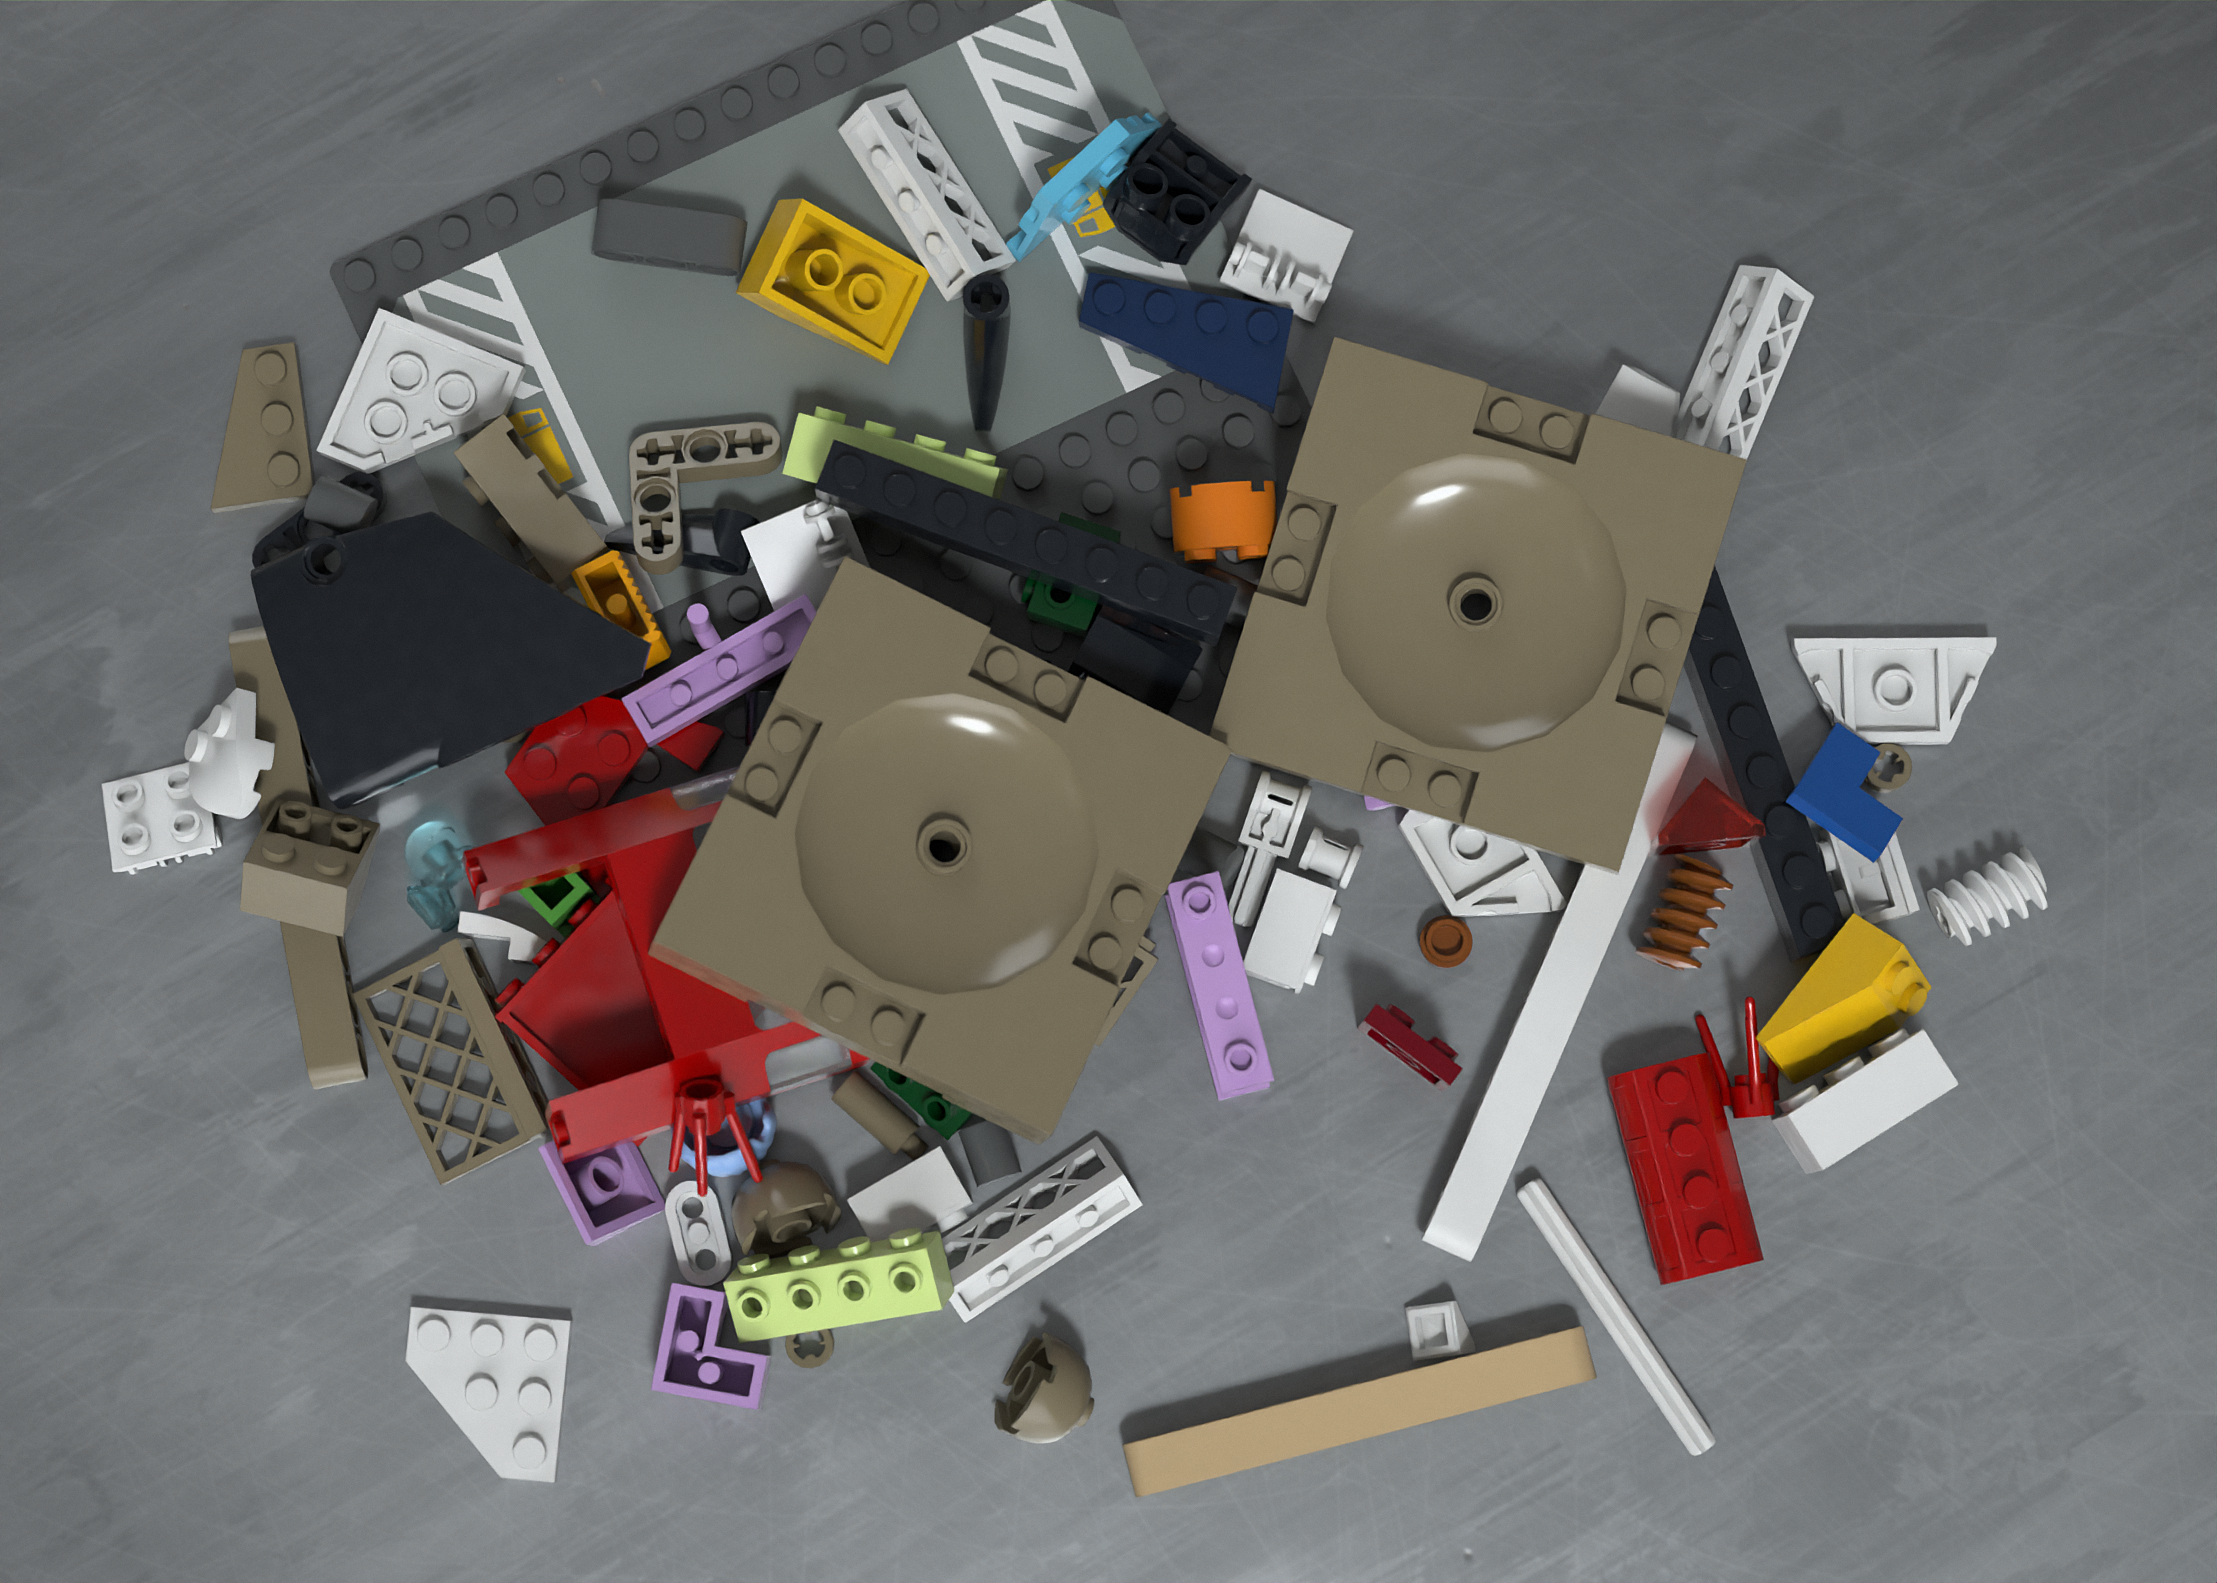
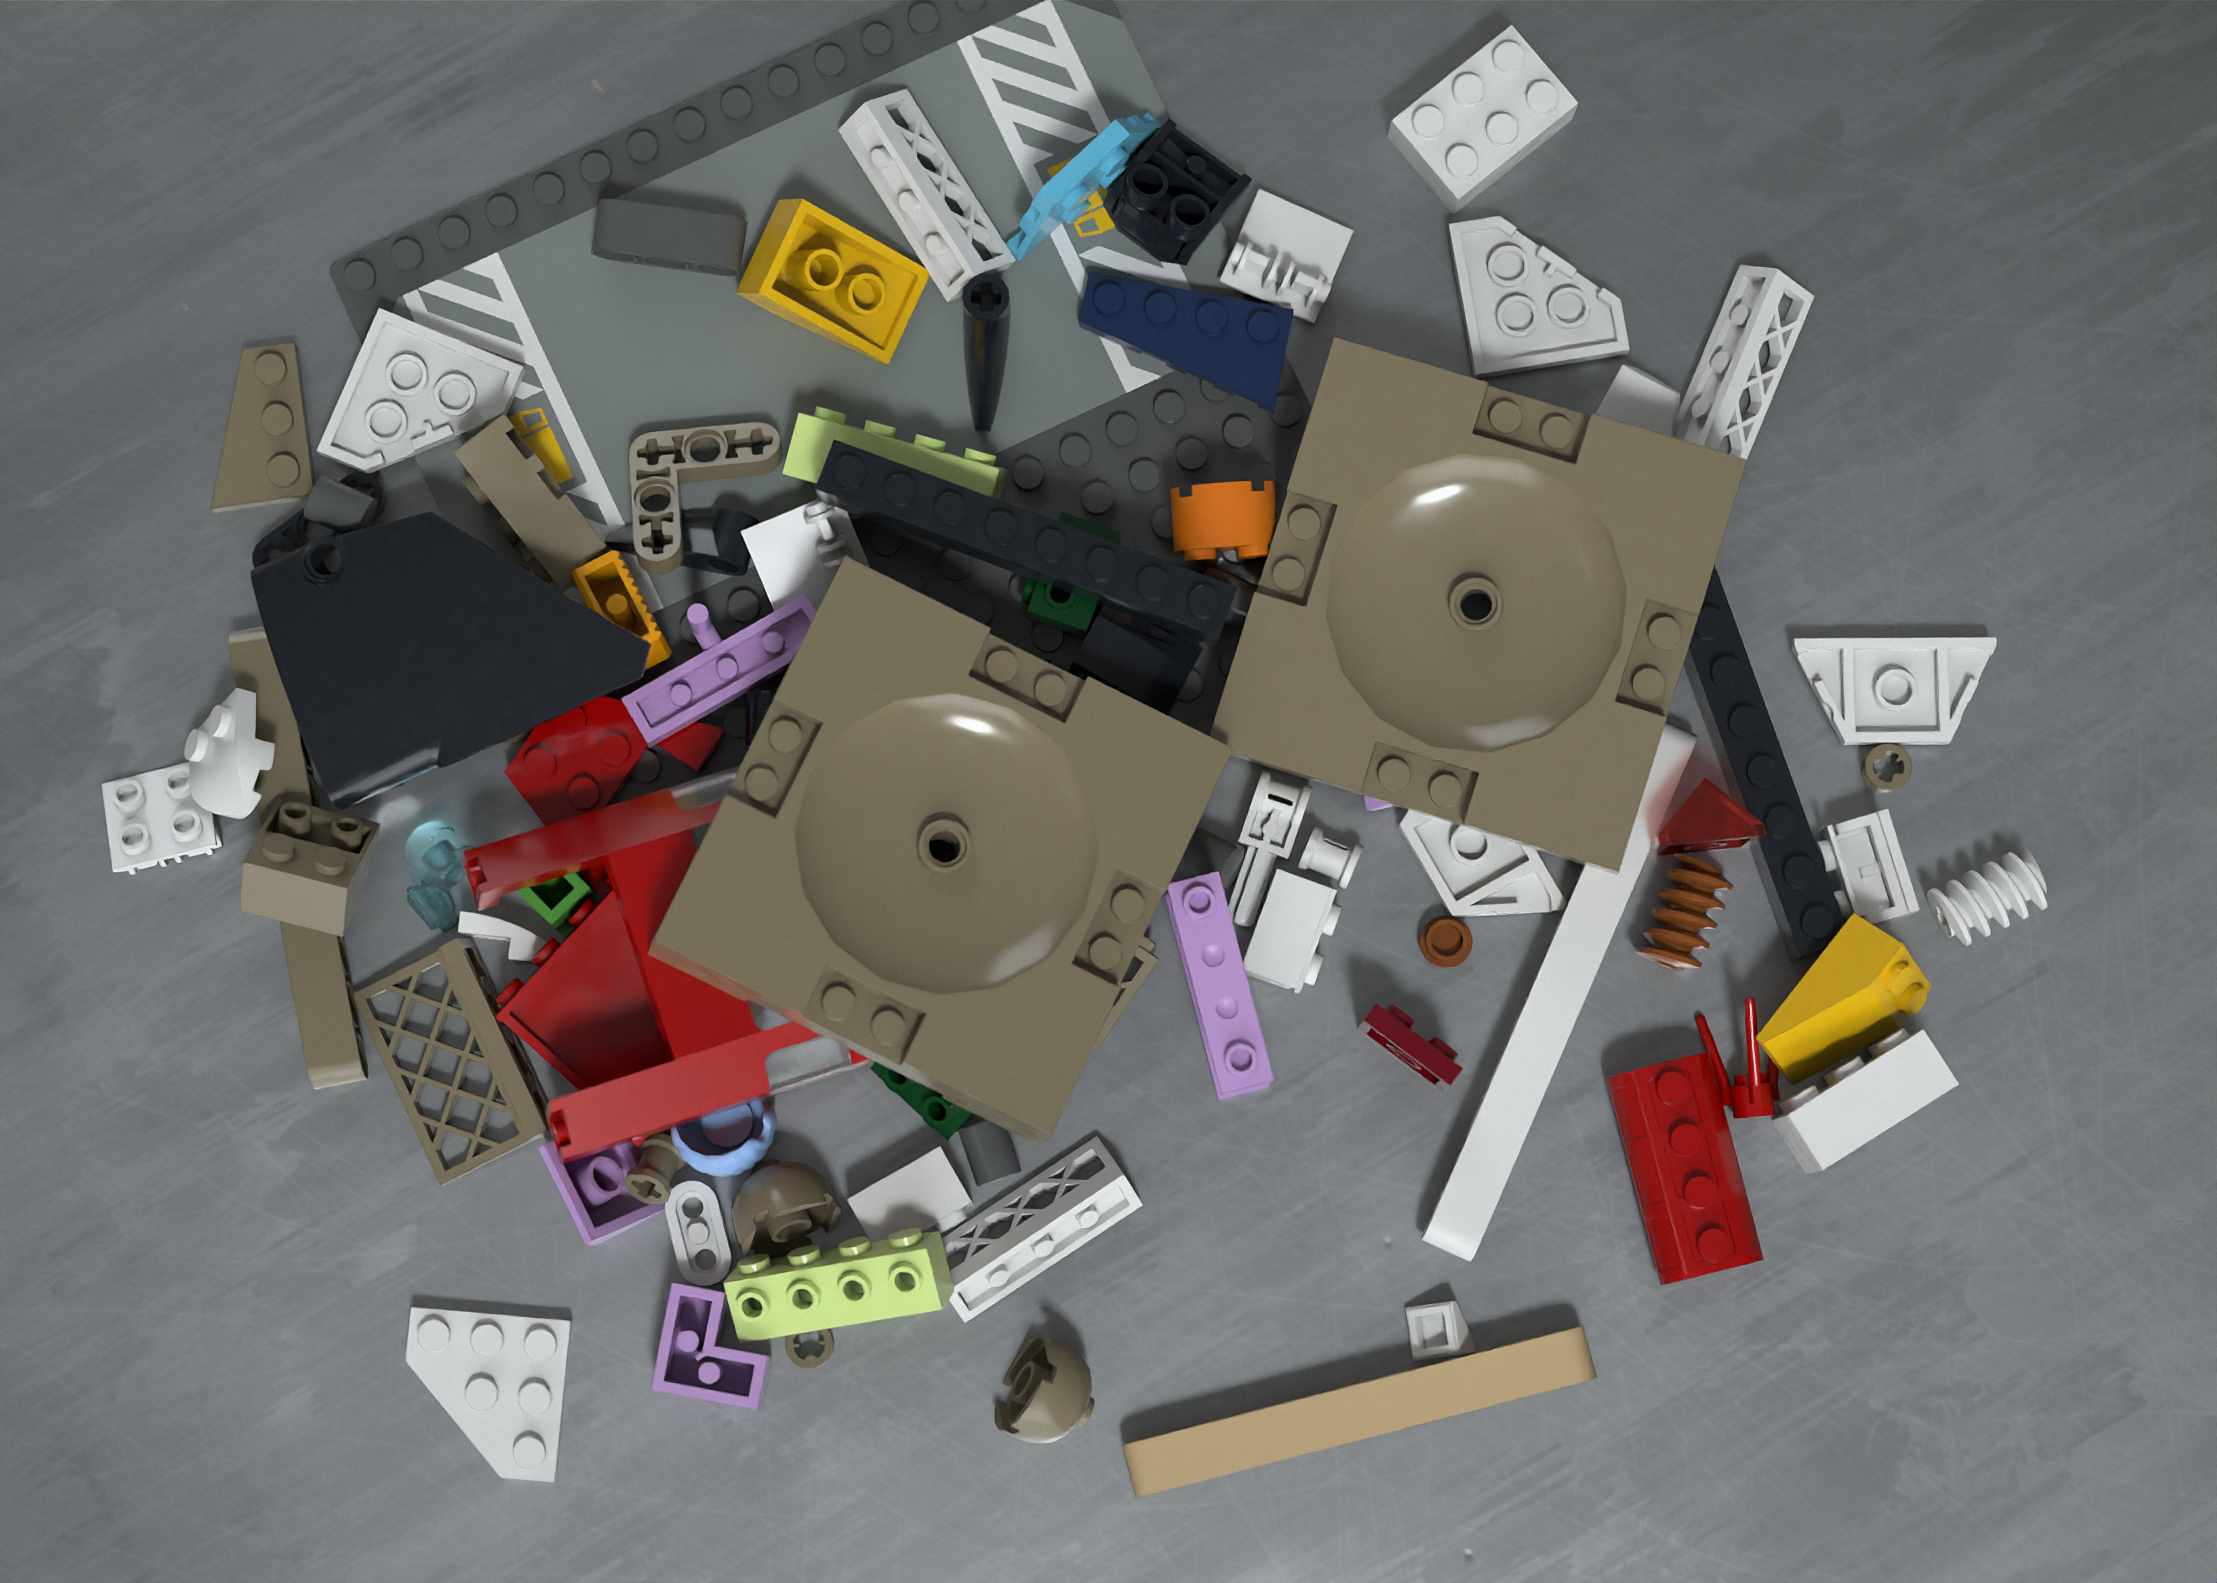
red plant [668,1079,763,1197] -> none
dark tan cylinder [831,1071,929,1161] -> none
white axle [1517,1178,1716,1456] -> none
blue tile [1785,722,1903,863] -> none
none -> dark tan bush [624,1133,686,1204]
none -> white brick [1388,25,1578,215]
none -> white plate [1447,216,1630,379]

